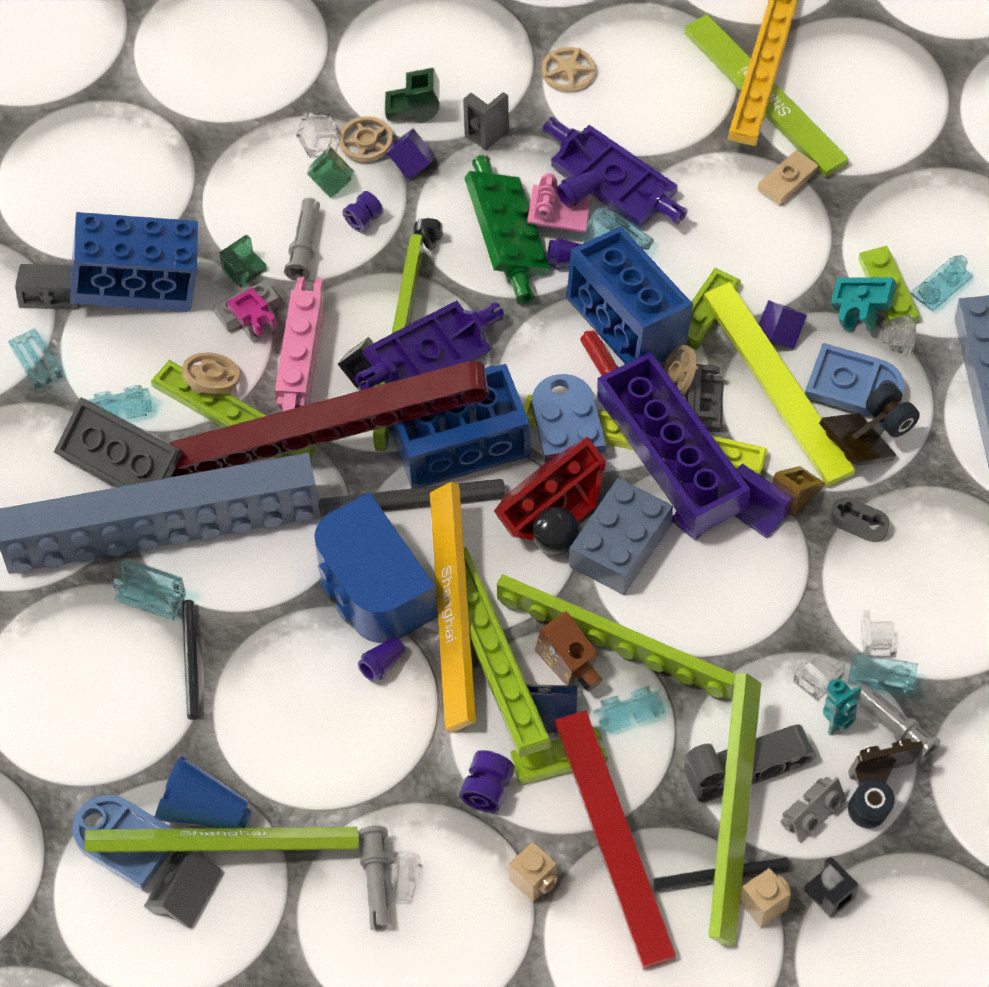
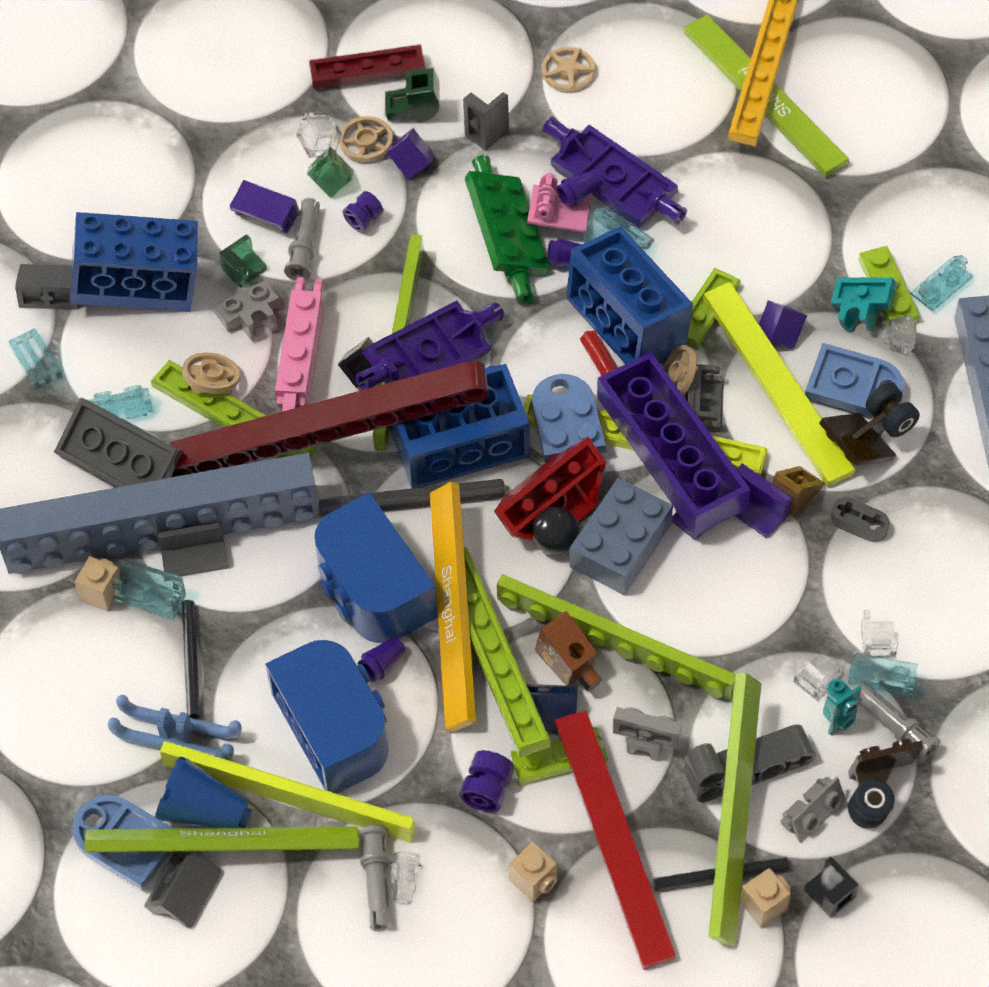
dark pink plate [226,288,276,336] -> none
black tile [413,218,443,250] -> none
clear light blue hinge [593,686,665,733] -> none
tan plate [758,150,819,206] -> none
none -> tan brick [74,556,123,611]
none -> medium blue piece [107,695,242,760]
none -> dark grey panel [157,522,228,579]
none -> neon yellow tile [160,741,416,843]
none -> dark purple hinge [229,180,300,233]
none -> blue brick [265,640,388,794]
none -> dark red plate [309,44,425,89]
none -> light grey plate [613,707,682,761]

